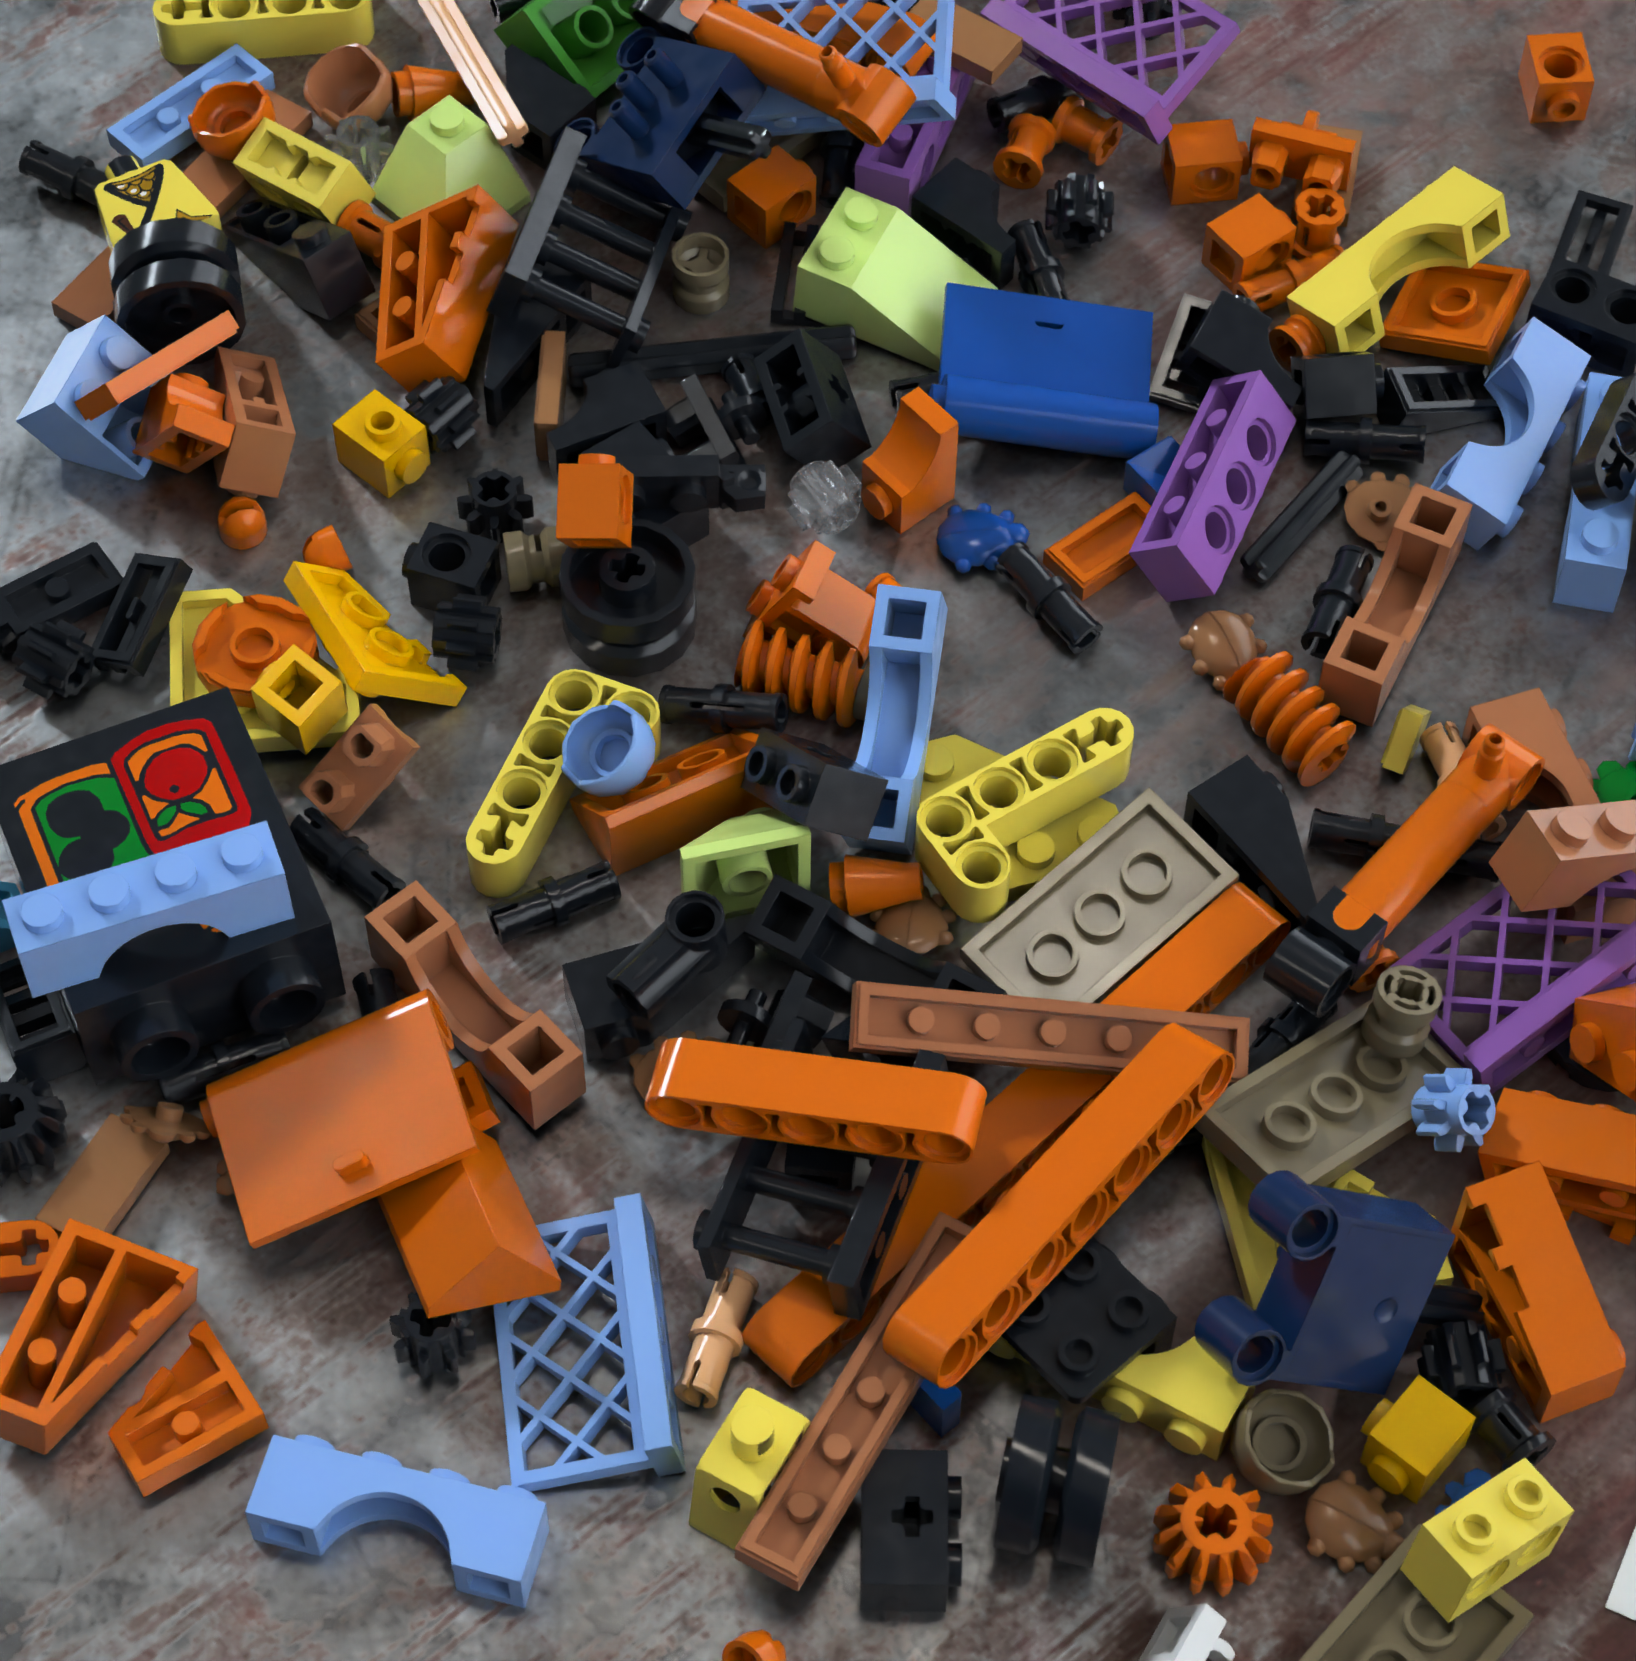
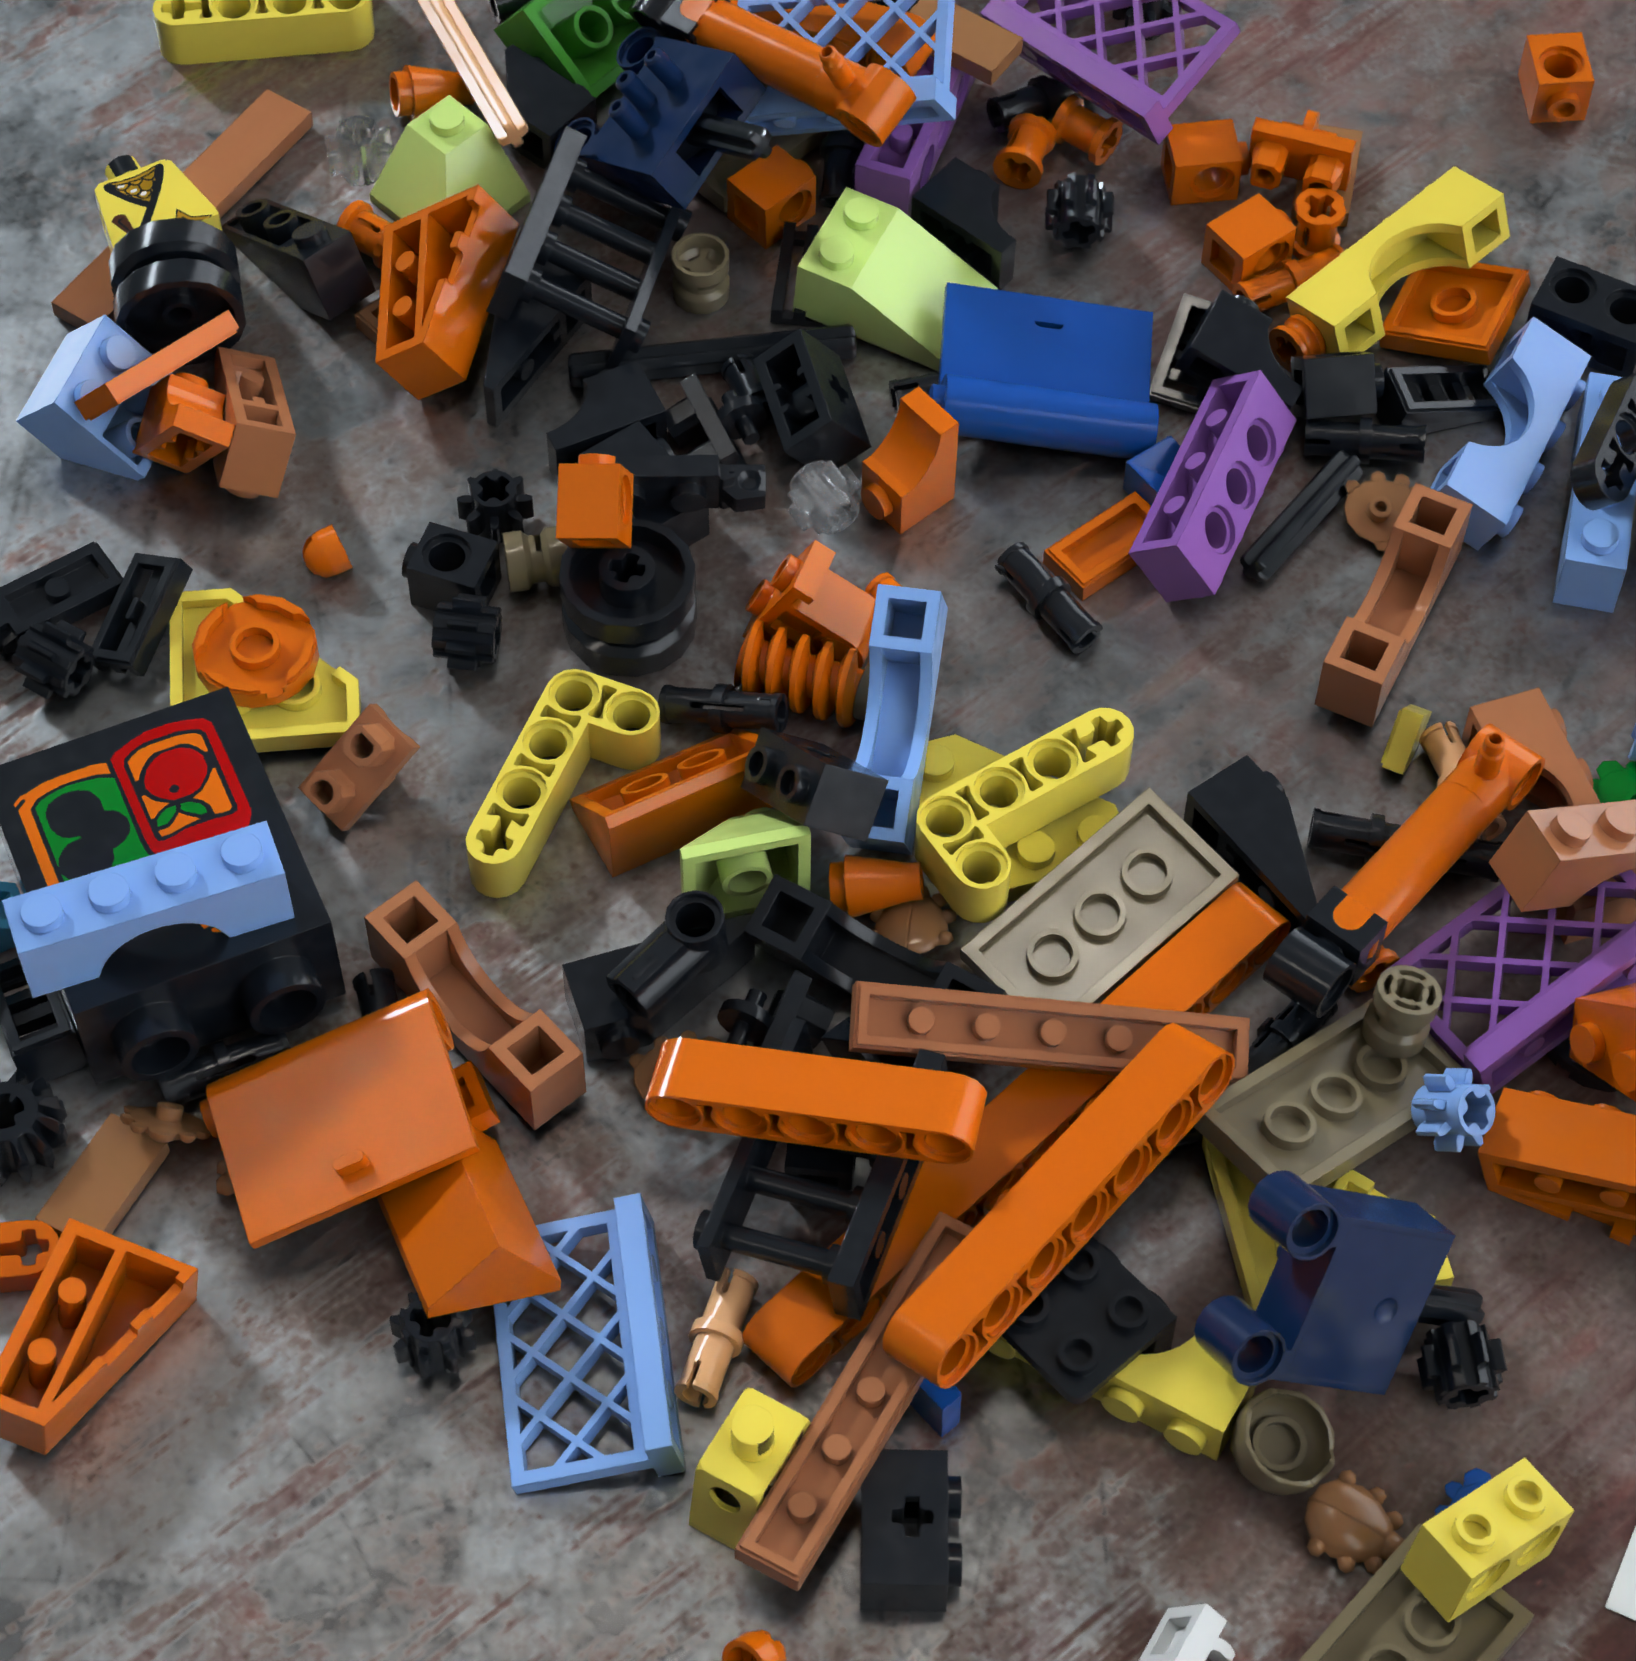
black pin [19,139,108,206] -> none
light blue plate [106,43,275,167] -> none
orange wing [108,1320,269,1498] -> none
orange hair [188,80,276,161] -> none
orange hinge [217,496,268,550] -> none
light yellow brick [233,117,376,225] -> none
light blue arch [245,1435,550,1608] -> none
yellow brick [251,643,348,755] -> none
yellow wing [283,561,467,707] -> none
black pin [290,807,406,910] -> none
nougat hair [303,43,393,133] -> none
yellow brick [332,389,431,499] -> none
black gear [404,376,481,454] -> none
black pin [486,860,621,945] -> none
medium nougat tile [534,331,568,461] -> none
light blue hair [561,700,656,797] -> none
blue piece [936,503,1030,573] -> none
black wheel [994,1394,1122,1568] -> none
black pin [1007,219,1070,300] -> none
orange gear [1152,1471,1274,1598] -> none
medium nougat piece [1179,610,1267,691] -> none
orange piece [1222,651,1356,787] -> none
black pin [1301,545,1374,659] -> none
yellow brick [1360,1375,1476,1504] -> none
orange wedge [1448,1160,1626,1424] -> none
black bush [1470,1385,1556,1472] -> none
black tile [1548,190,1634,276] -> none

